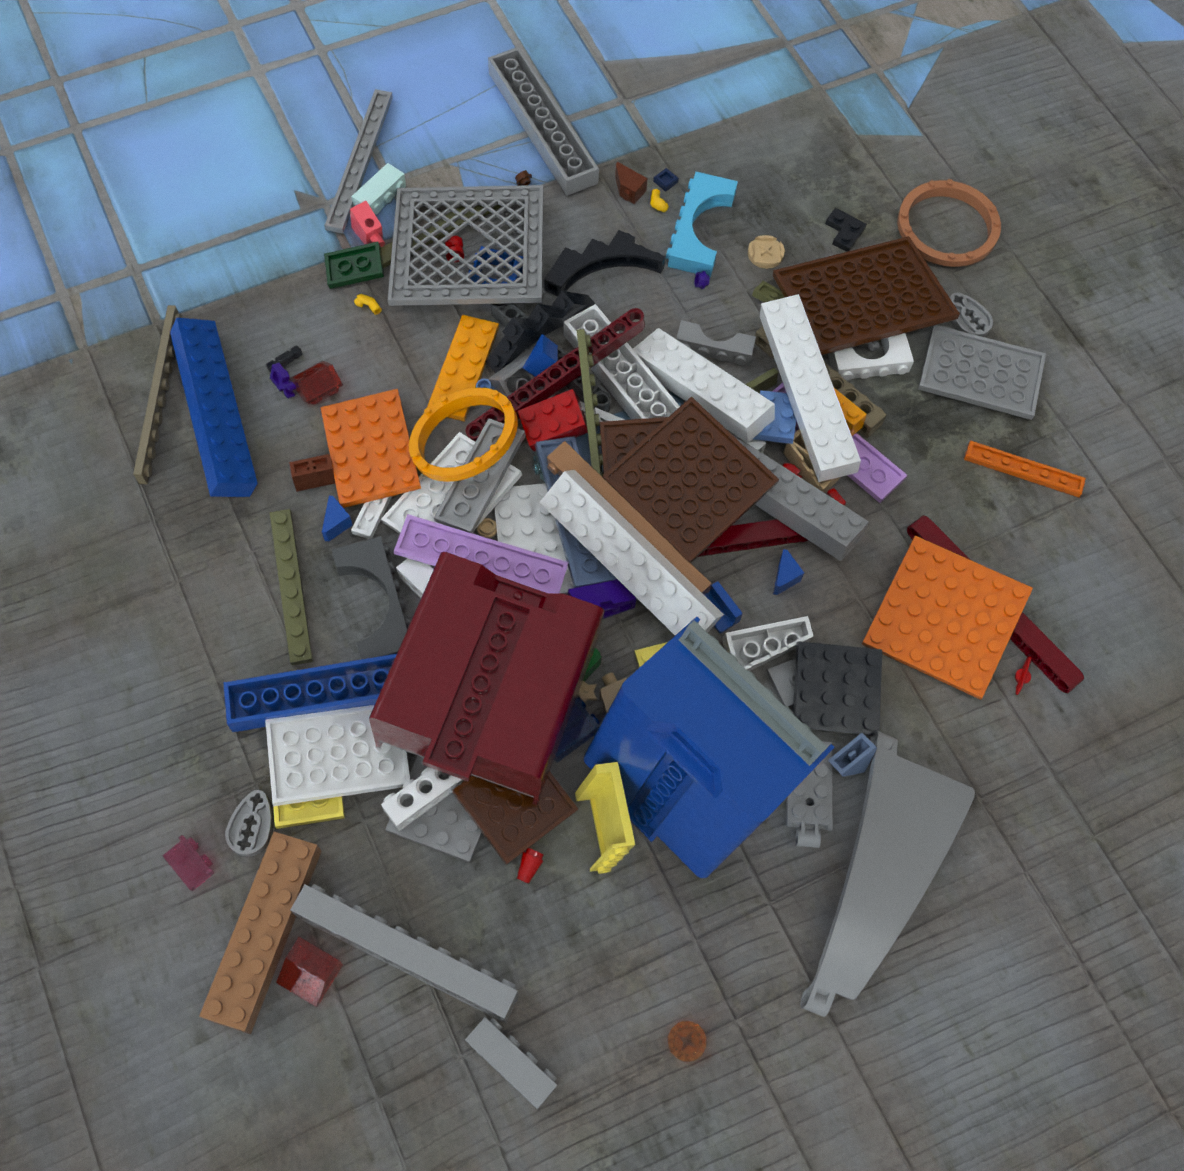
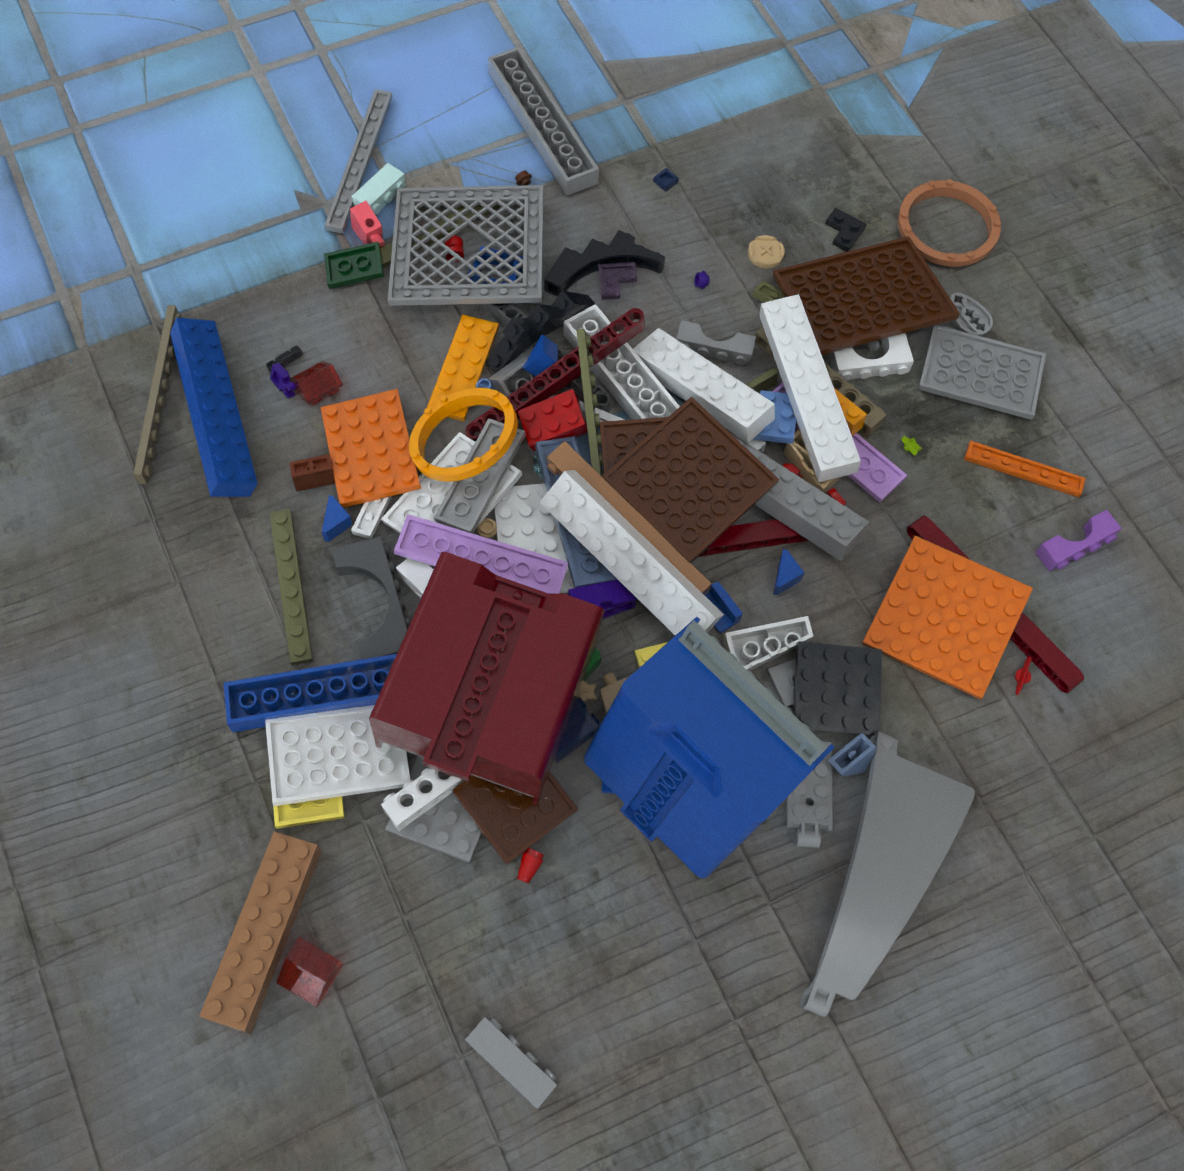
clear pink bracket [163,835,214,891] -> none
light grey piece [225,790,273,857] -> none
light grey brick [290,884,519,1023] -> none
yellow arm [354,294,382,315] -> none
light yellow panel [575,762,635,874] -> none
copper slope [615,162,648,204] -> none
yellow arm [650,189,669,212] -> none
medium azure arch [666,172,738,277] -> none
clear orange gear [668,1021,707,1062] -> none
none -> clear purple plate [598,262,637,300]
none -> lime piece [901,436,922,456]
none -> medium lavender arch [1035,510,1122,572]

